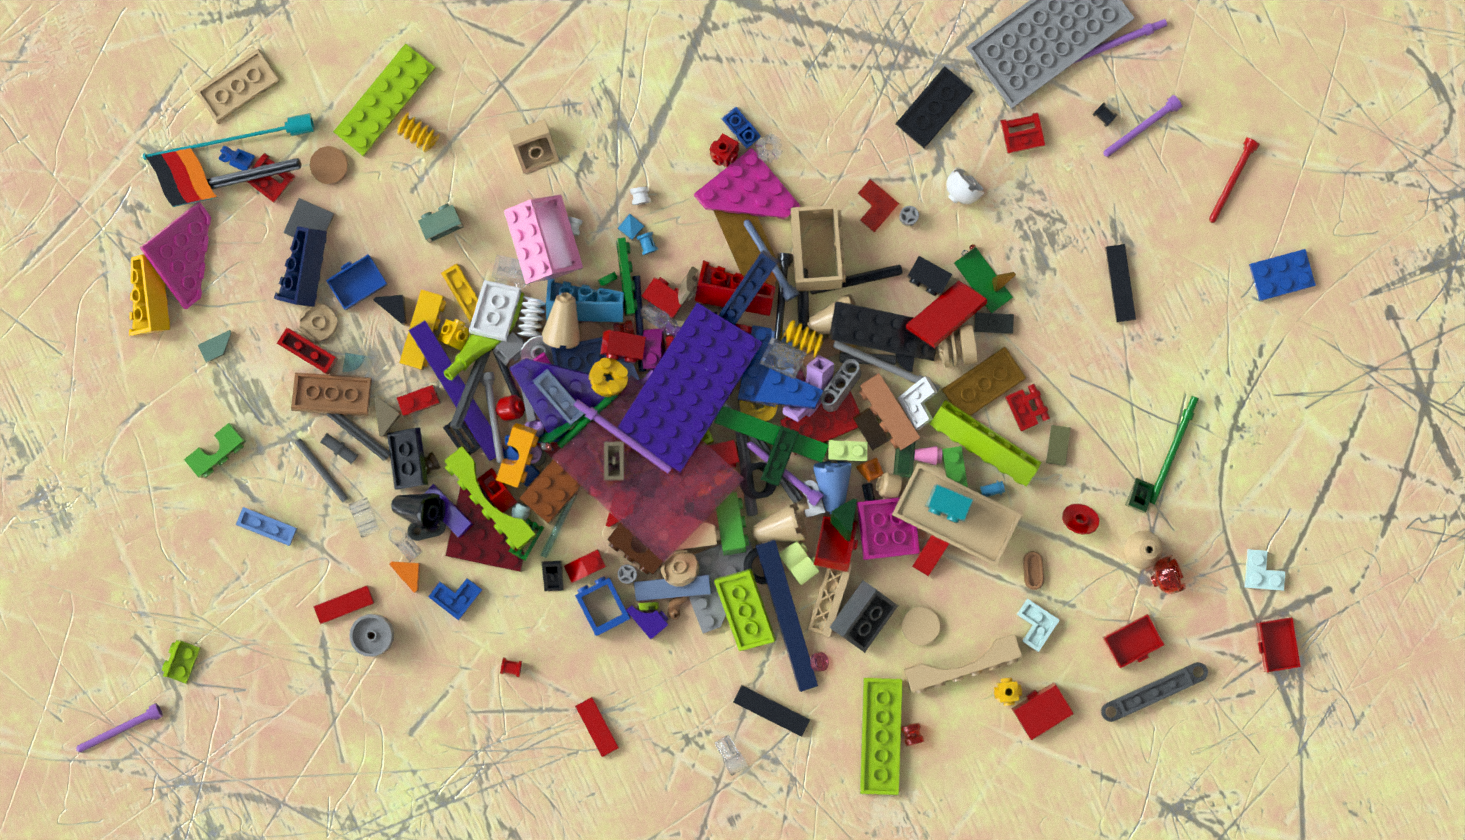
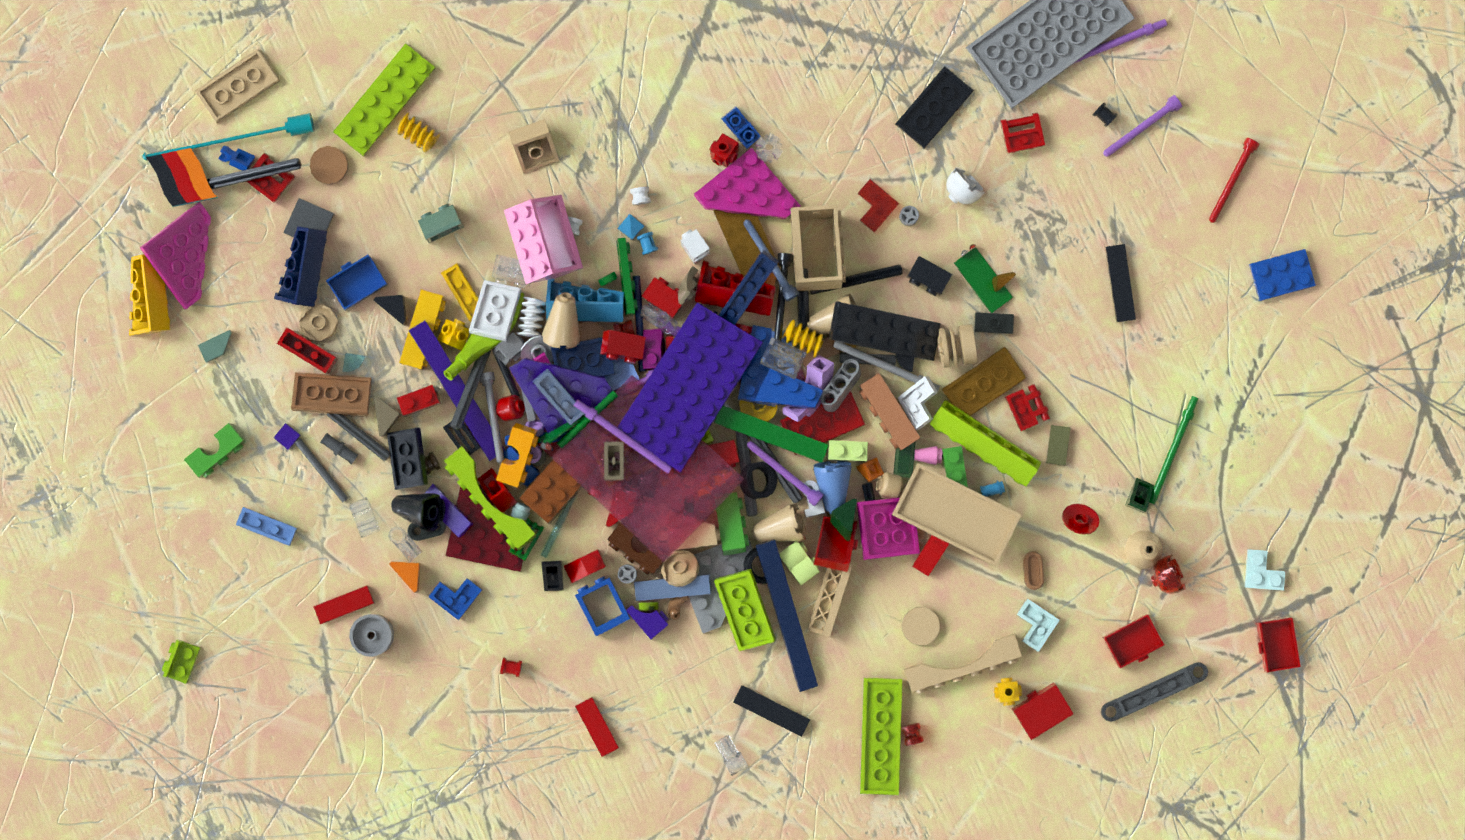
medium lavender piece [76,703,163,752] -> none
yellow plate [589,358,628,397] -> none
dark green tile [761,426,799,487] -> none
clear pink tile [810,652,829,672] -> none
dark grey brick [830,581,898,653] -> none
dark brown tile [853,408,889,451] -> none
red tile [906,280,987,348] -> none
teal brick [925,485,973,523] -> none
none -> dark purple tile [273,423,301,450]
none -> white arch [680,229,710,264]

